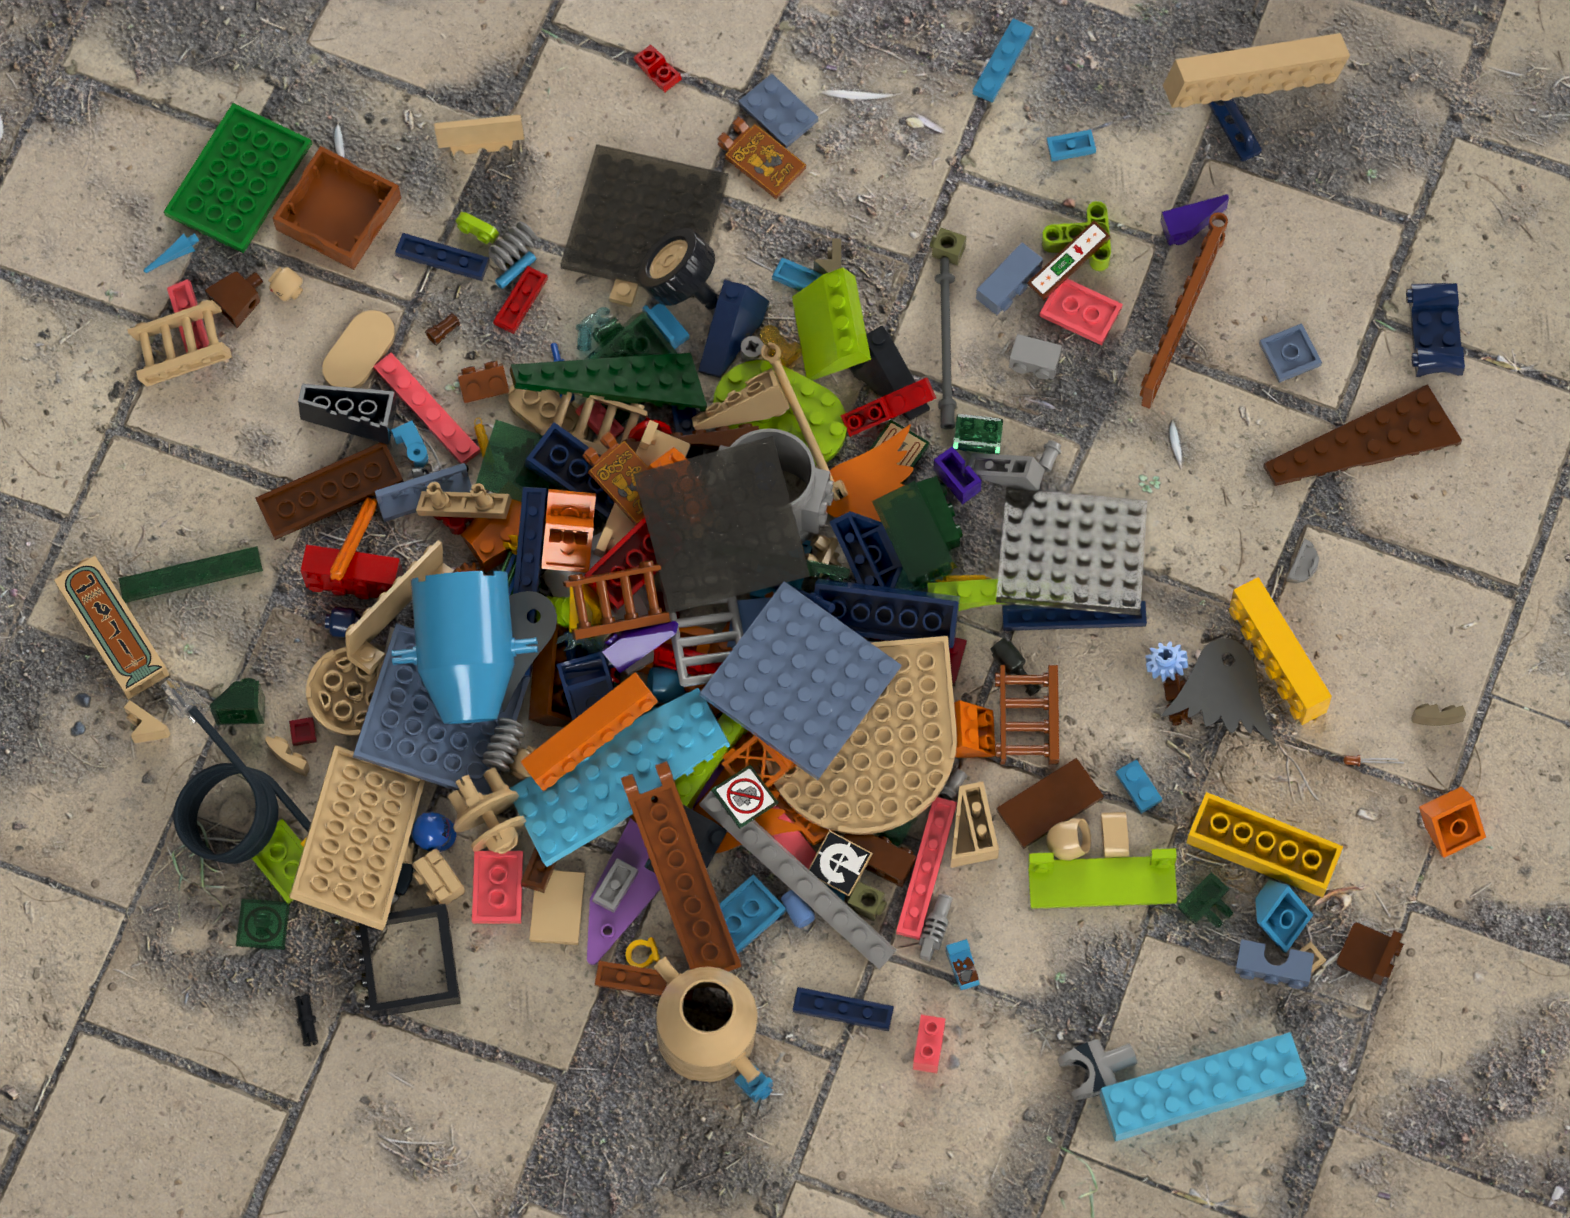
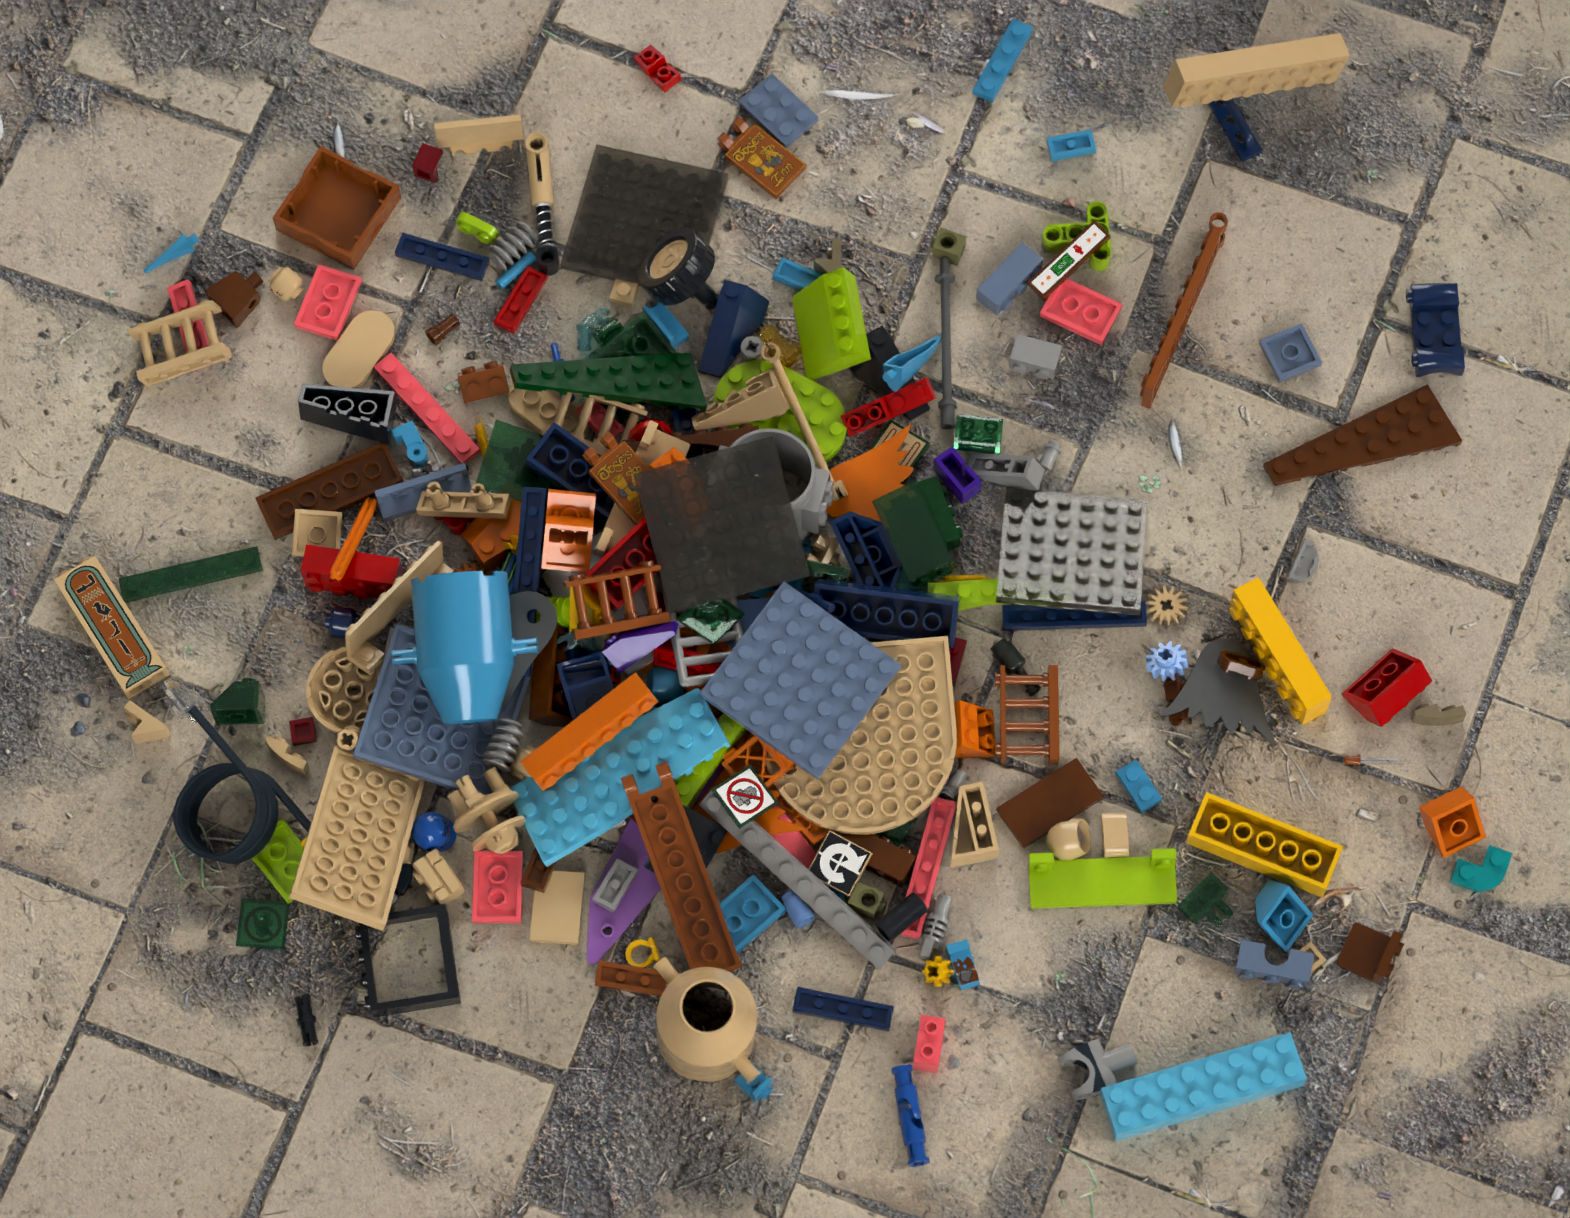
green plate [163,103,312,253] -> none
dark purple slope [1160,194,1229,246] -> none
none -> tan tile [292,509,343,557]
none -> coral plate [294,264,362,341]
none -> tan bush [337,725,361,750]
none -> dark red panel [412,143,443,183]
none -> piece [525,132,560,276]
none -> clear green piece [677,589,745,645]
none -> black pin [875,892,928,942]
none -> dark azure piece [883,334,942,392]
none -> blue piece [891,1064,930,1167]
none -> yellow gear [922,956,954,987]
none -> tan gear [1146,586,1188,627]
none -> reddish brown plate [1217,651,1266,680]
none -> red slope [1342,648,1432,727]
none -> teal plate [1450,845,1512,893]

